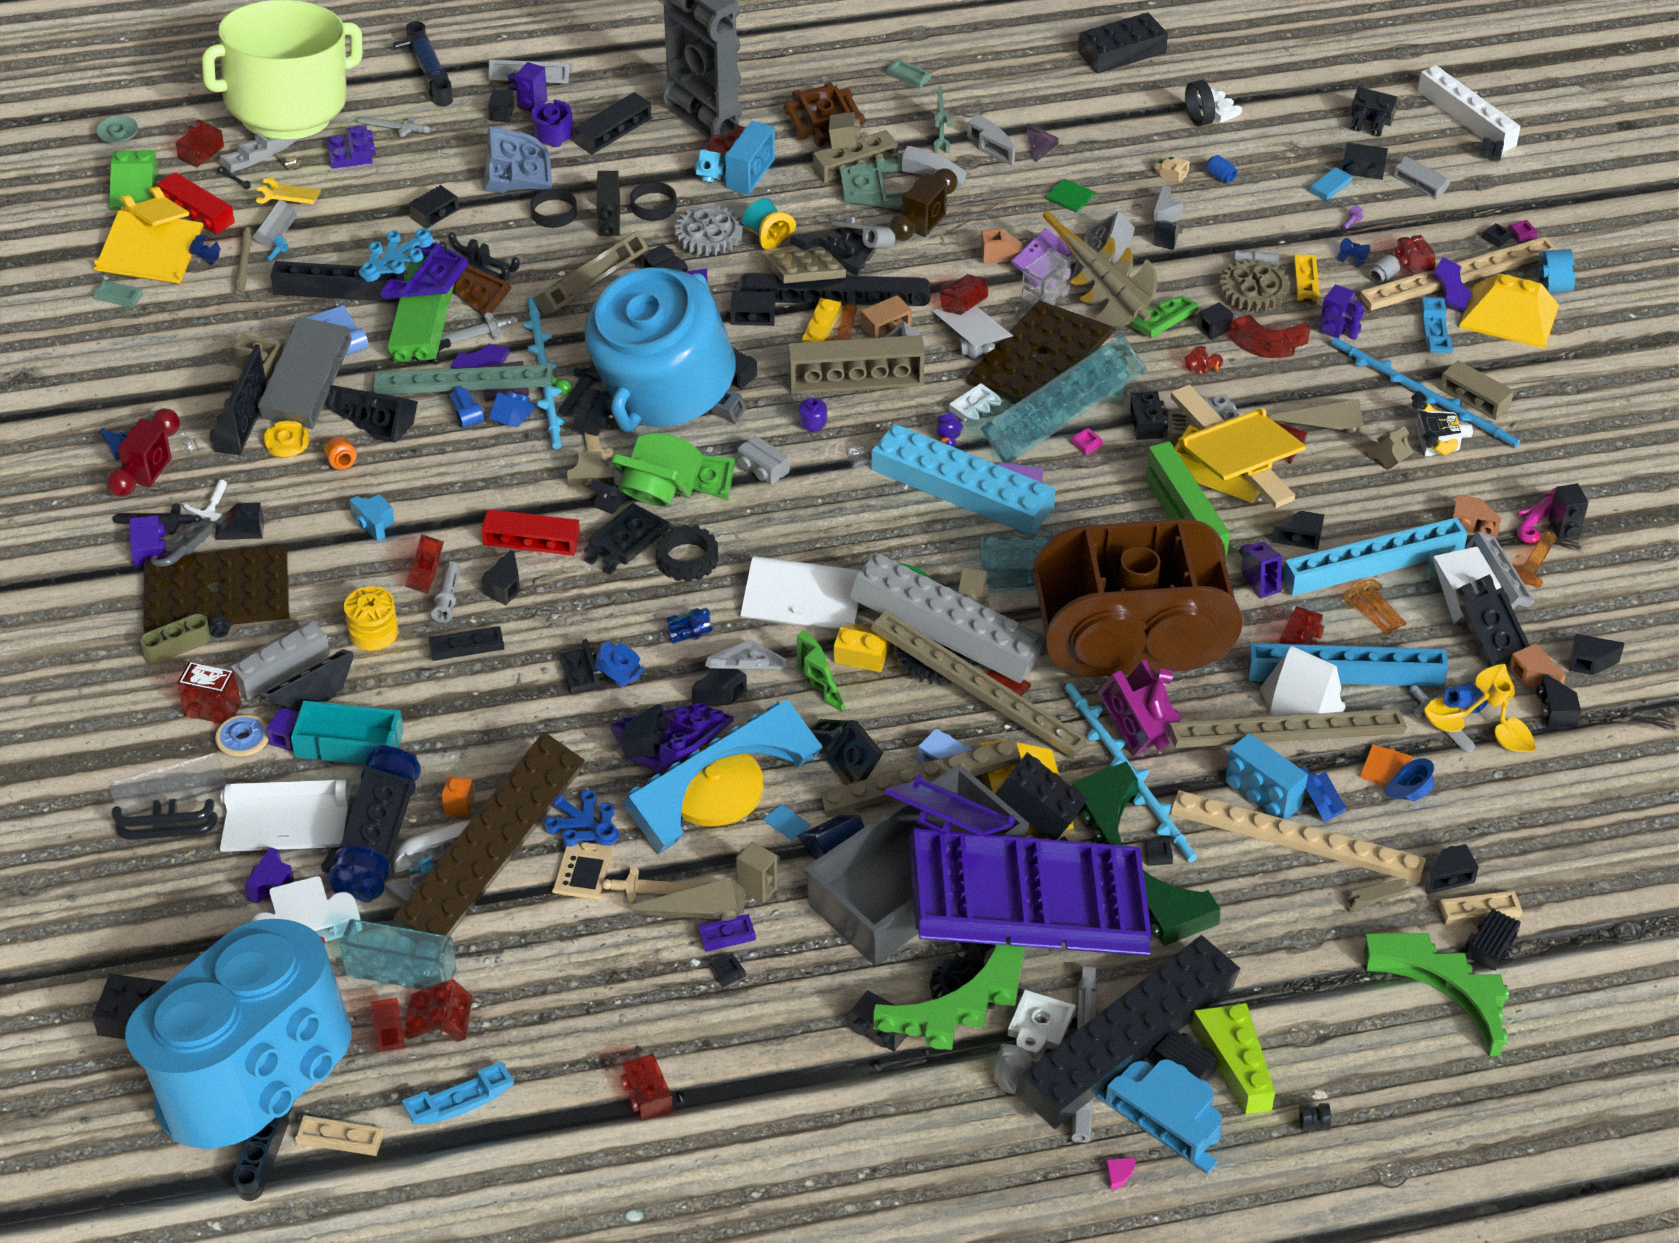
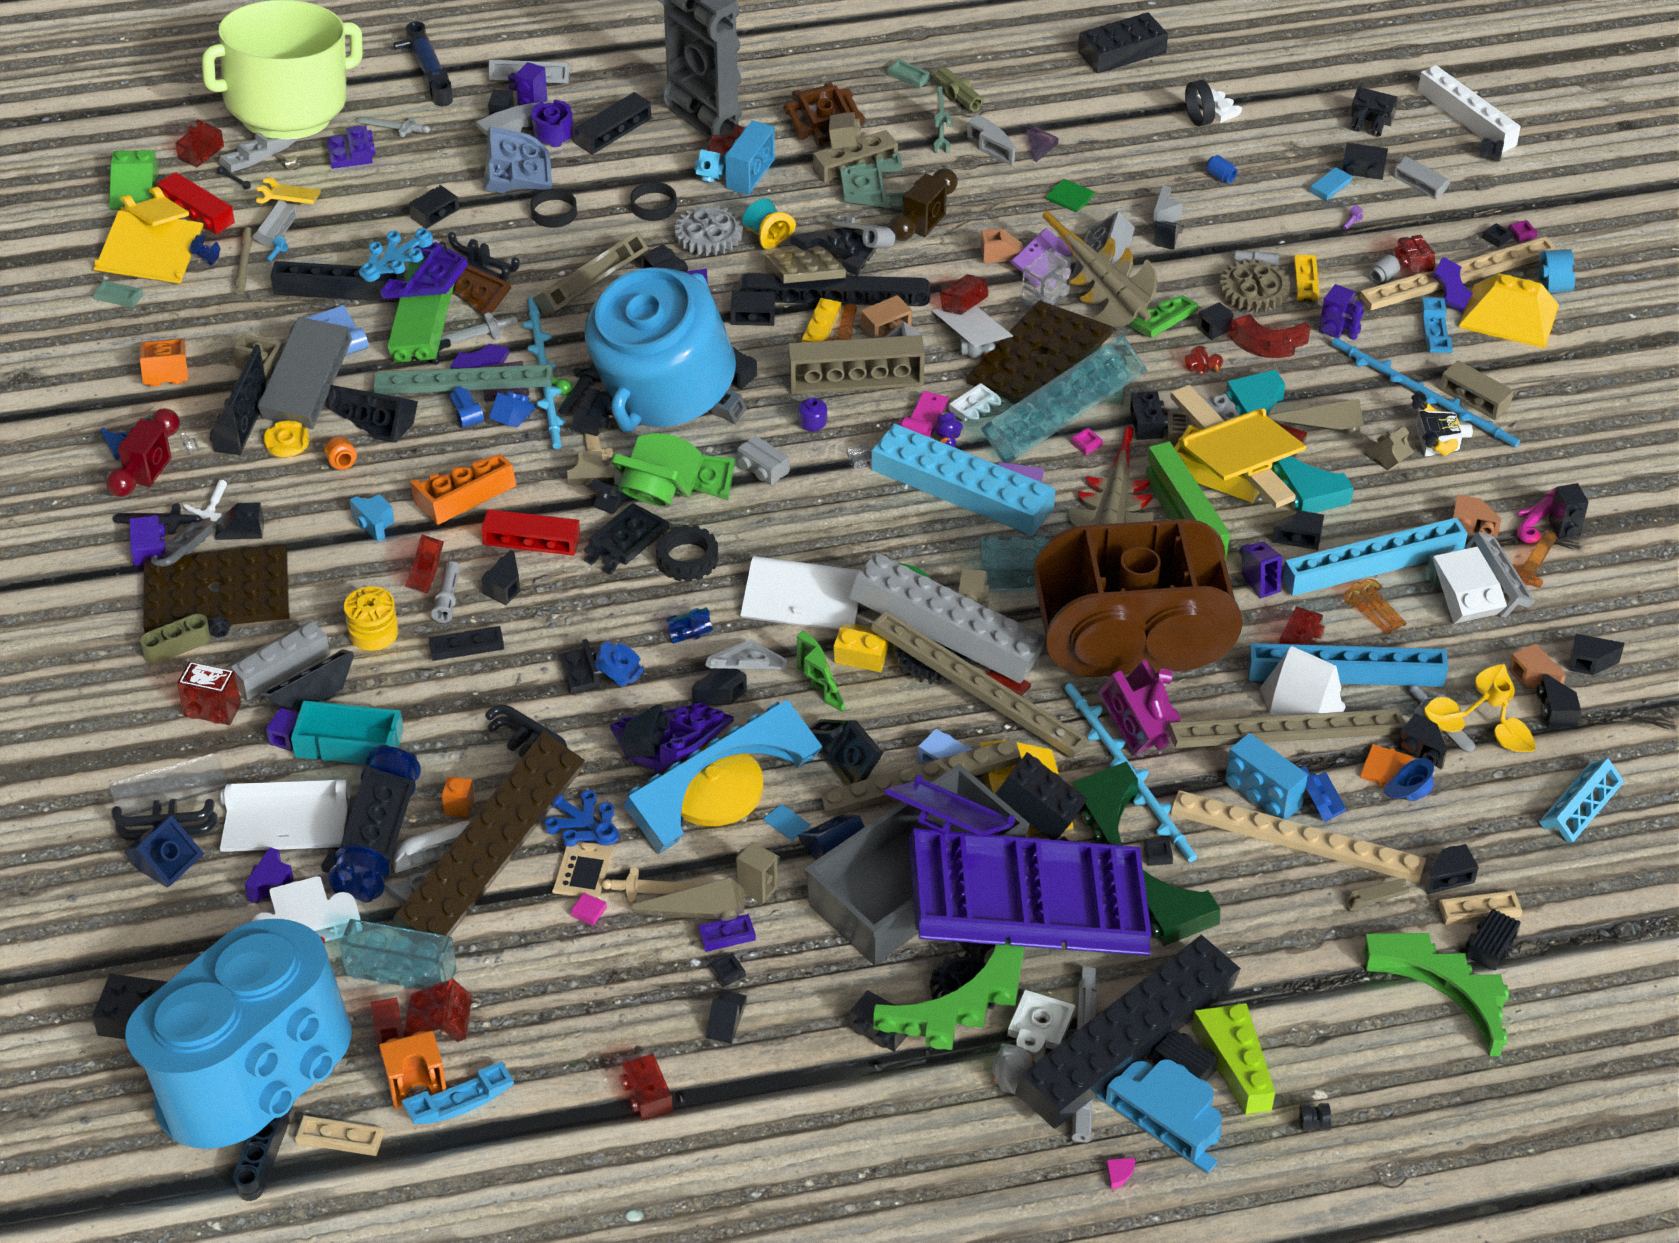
sand green dish [96,116,138,143] -> none
medium blue wheel [215,714,269,757] -> none
medium azure hand [409,855,434,875] -> none
pearl dark grey window [596,170,621,236] -> none
light grey slope [902,146,967,188] -> none
tan rock [1153,156,1190,182] -> none
clear blue piece [1338,238,1370,267] -> none
blue piece [1443,681,1488,714] -> none
black tile [1455,574,1530,668] -> none
none -> dark blue slope [124,815,204,888]
none -> orange slope [140,338,188,387]
none -> orange piece [379,1030,447,1108]
none -> orange wedge [410,454,516,525]
none -> light grey slope [476,102,550,135]
none -> black piece [485,705,567,757]
none -> dark pink tile [571,893,607,926]
none -> black slope [706,990,747,1044]
none -> dark pink door [898,391,949,438]
none -> olive piece [934,66,984,112]
none -> dark tan animal [1068,426,1154,527]
none -> teal arch [1224,370,1354,513]
none -> black slope [1398,713,1447,769]
none -> medium azure fence [1539,758,1624,843]

